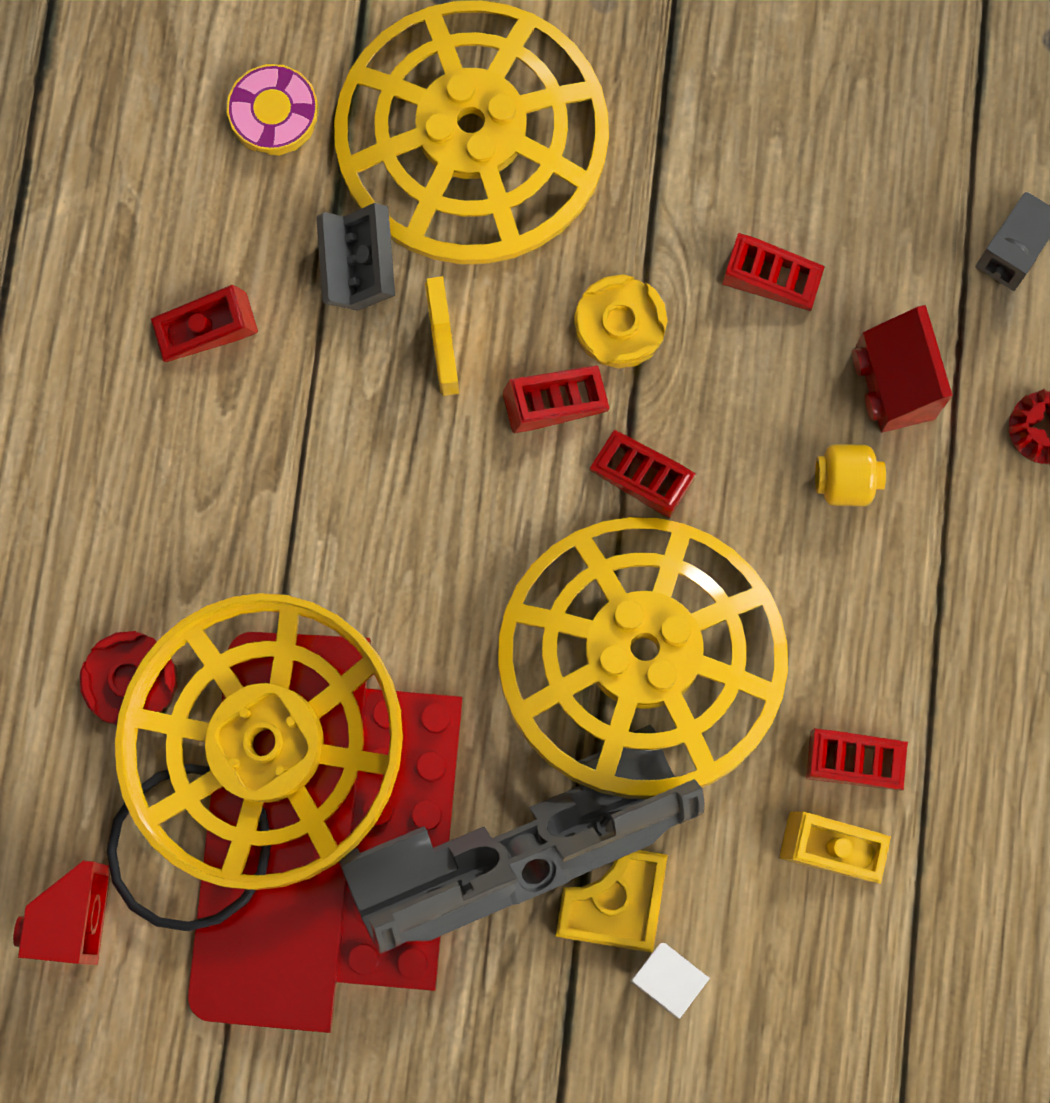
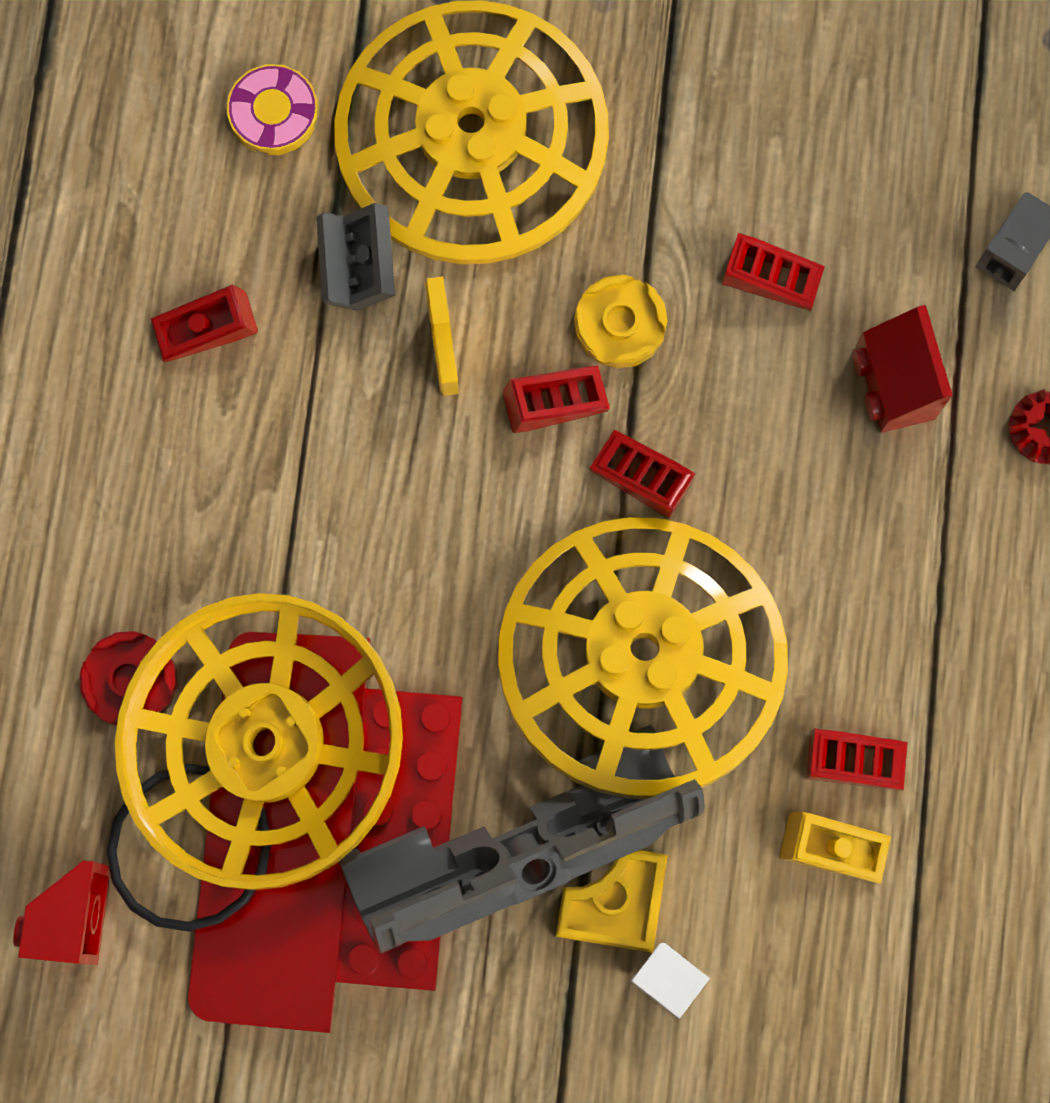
yellow head [815,444,886,506] -> none

